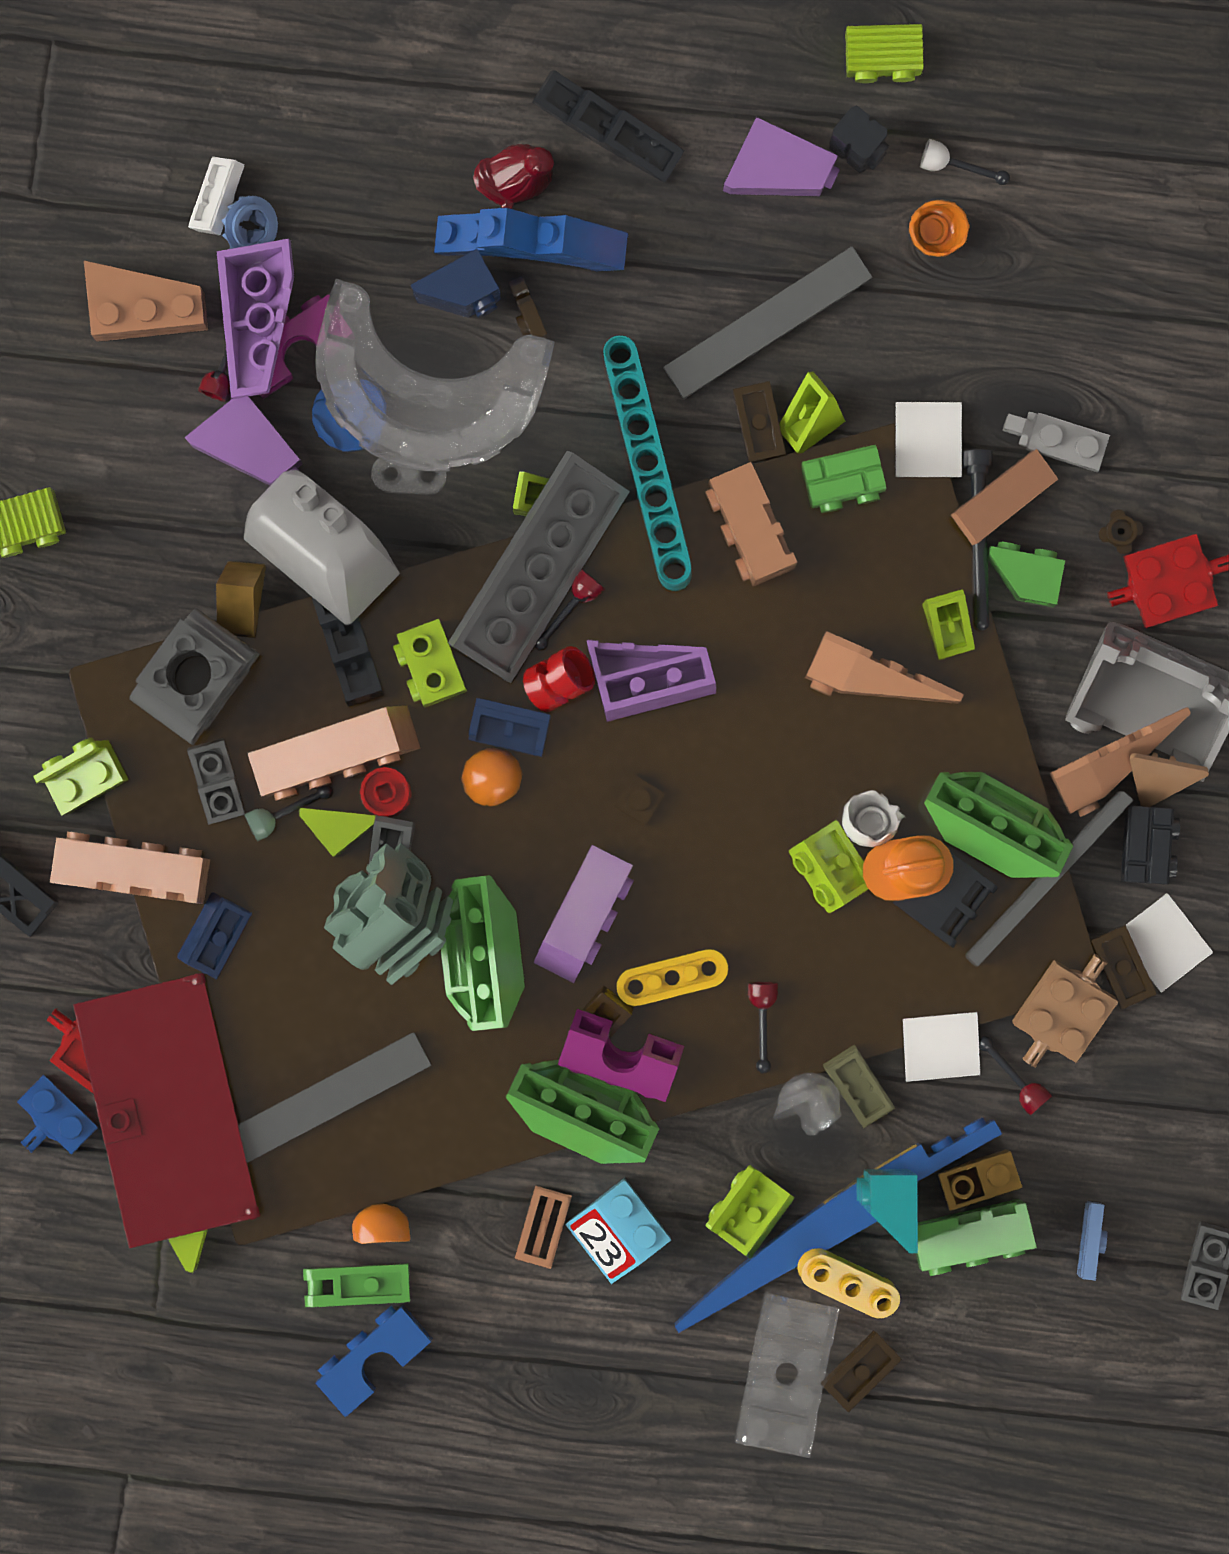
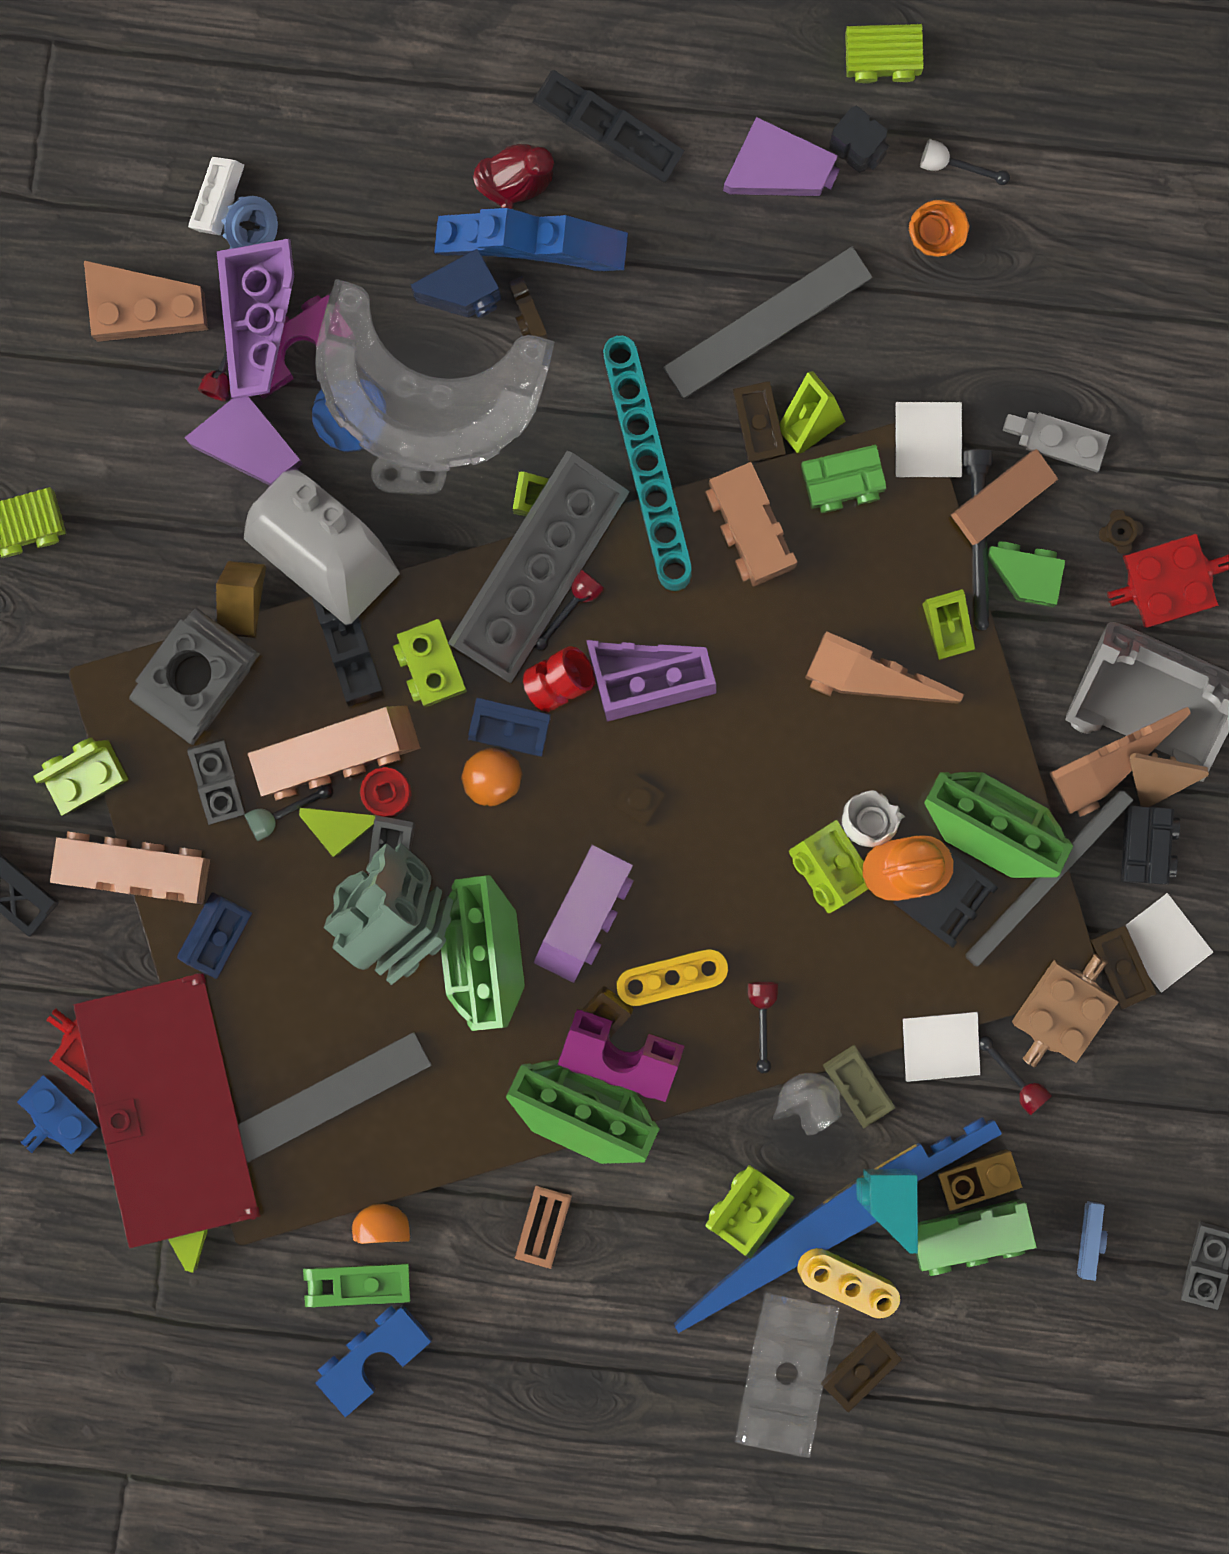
medium azure slope [565,1177,671,1284] -> none

